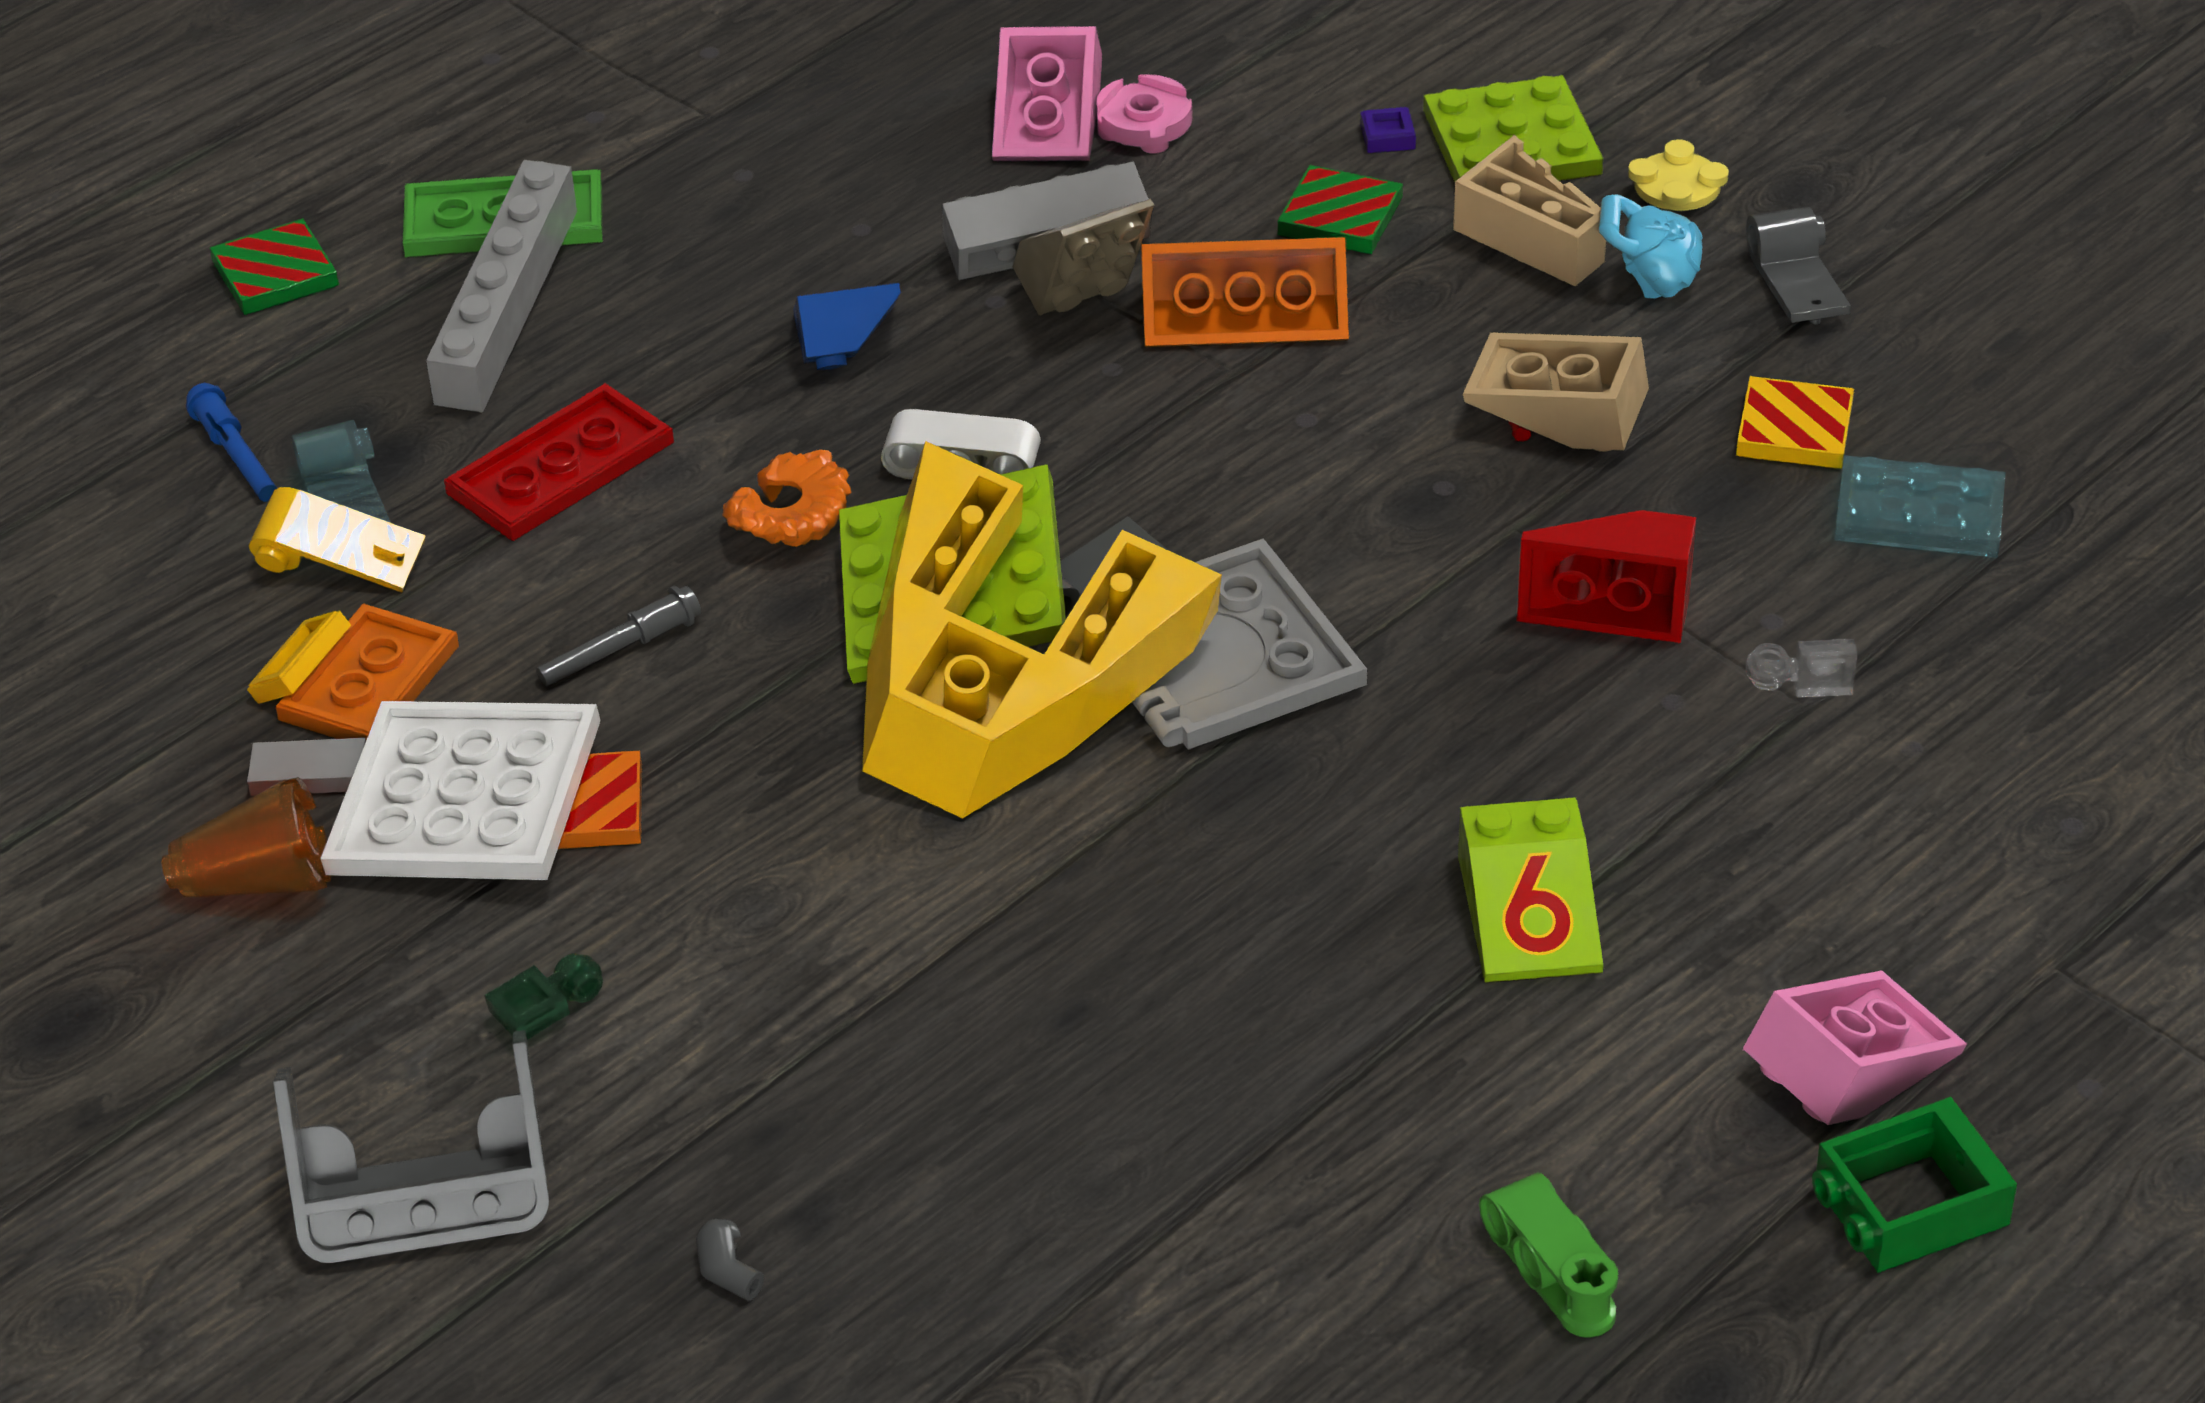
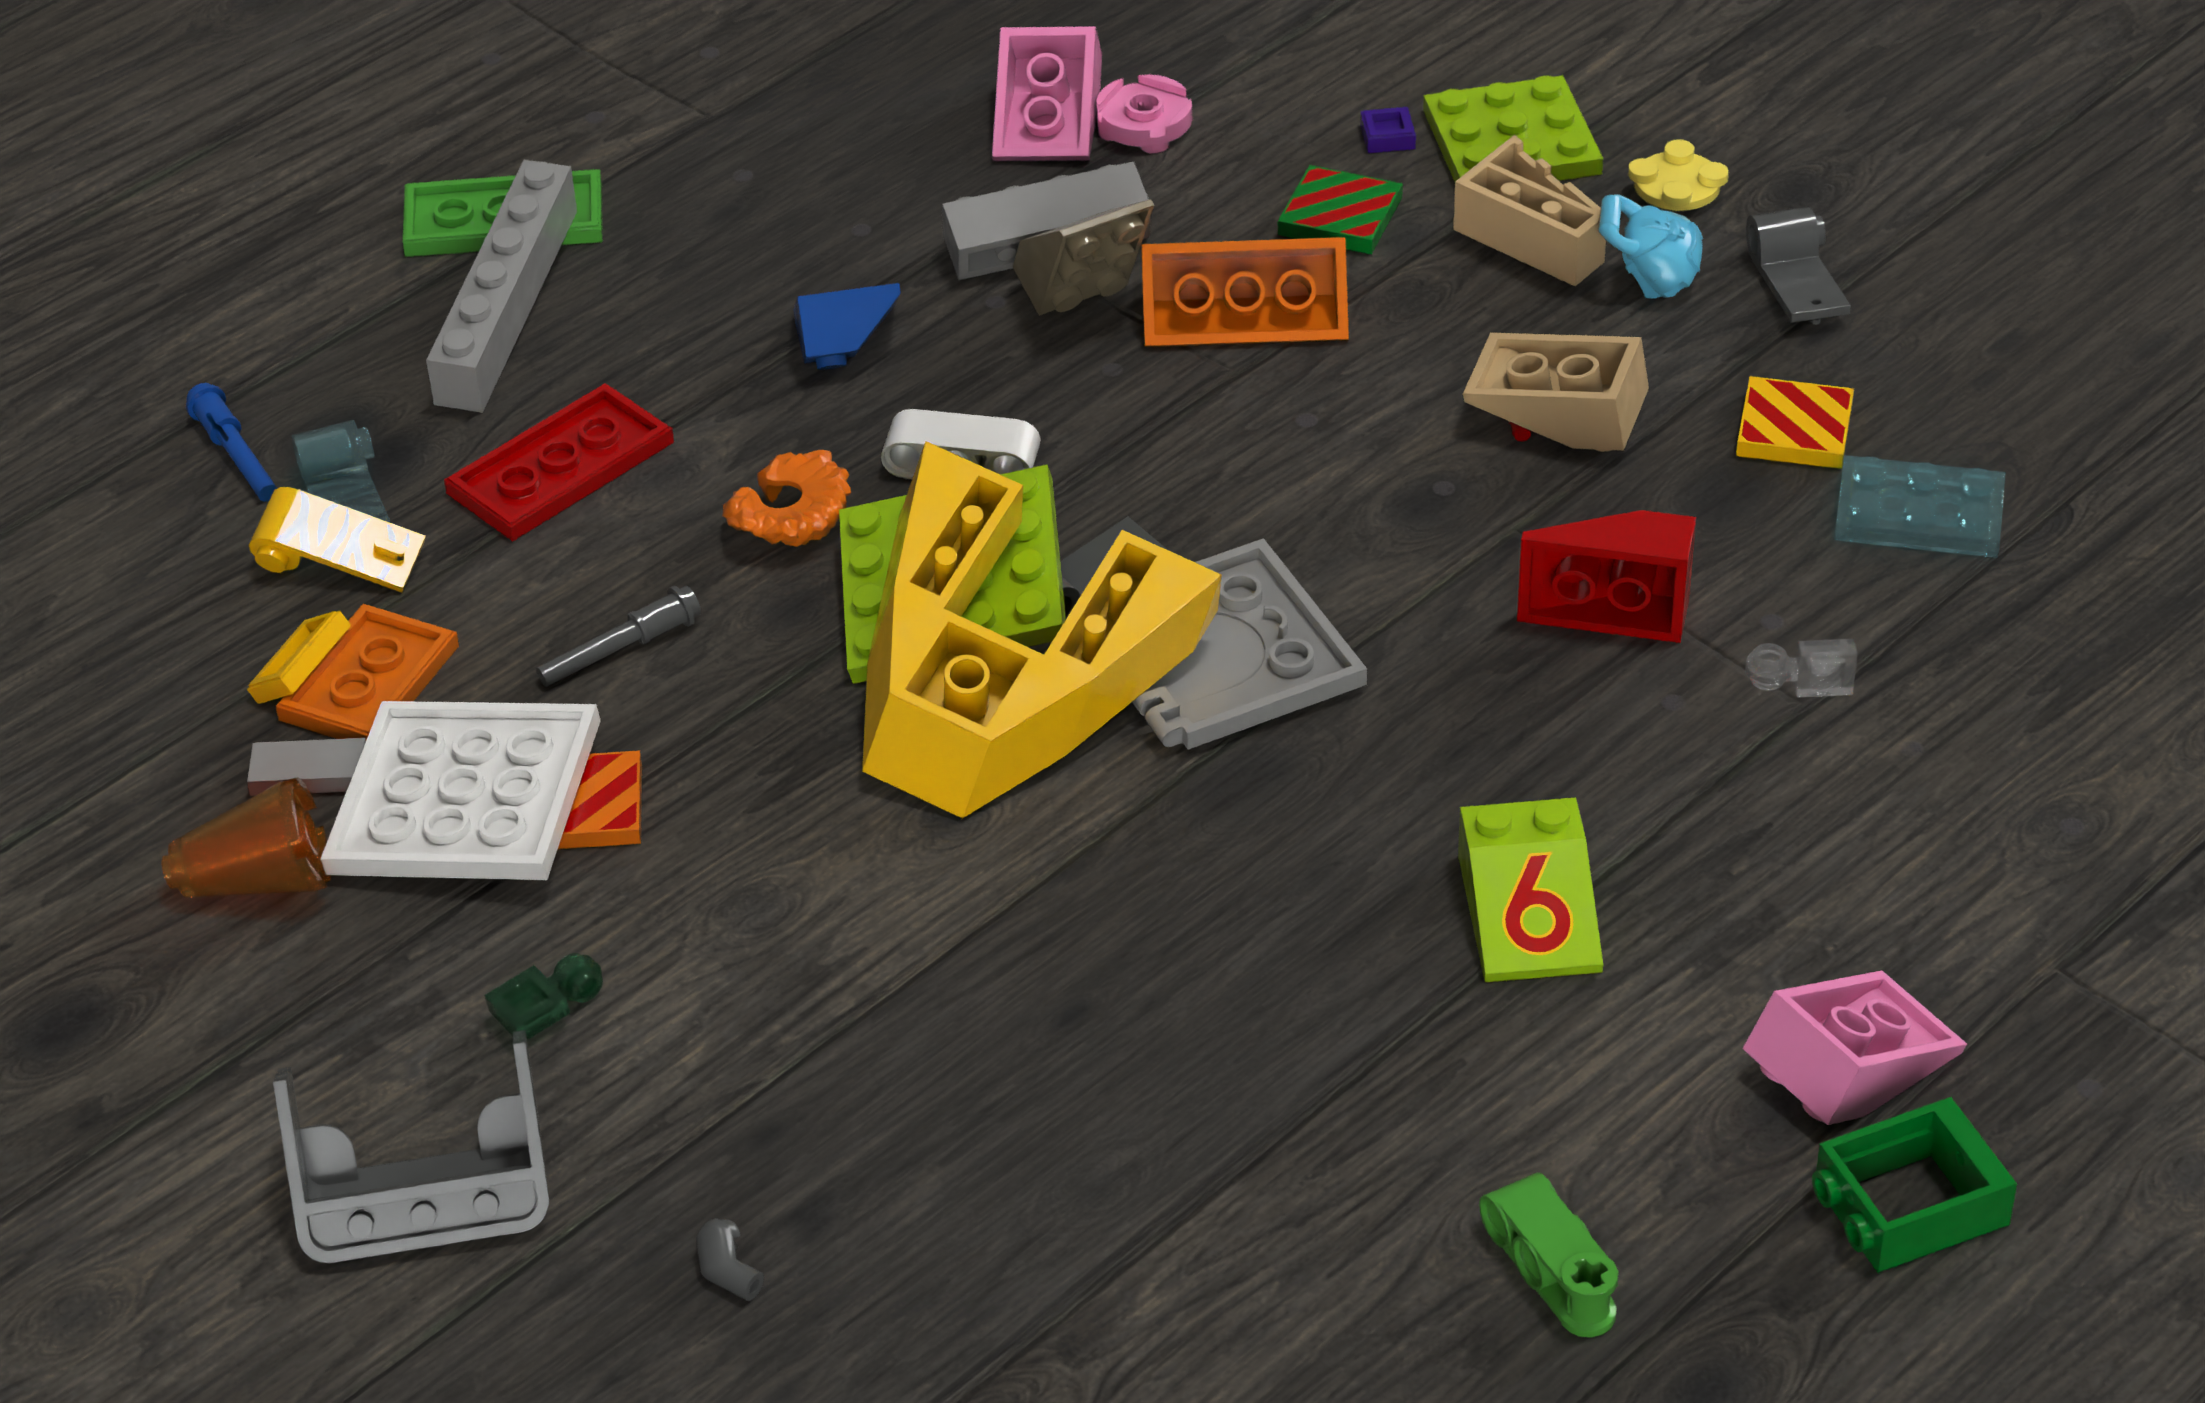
green tile [209,219,339,315] -> none

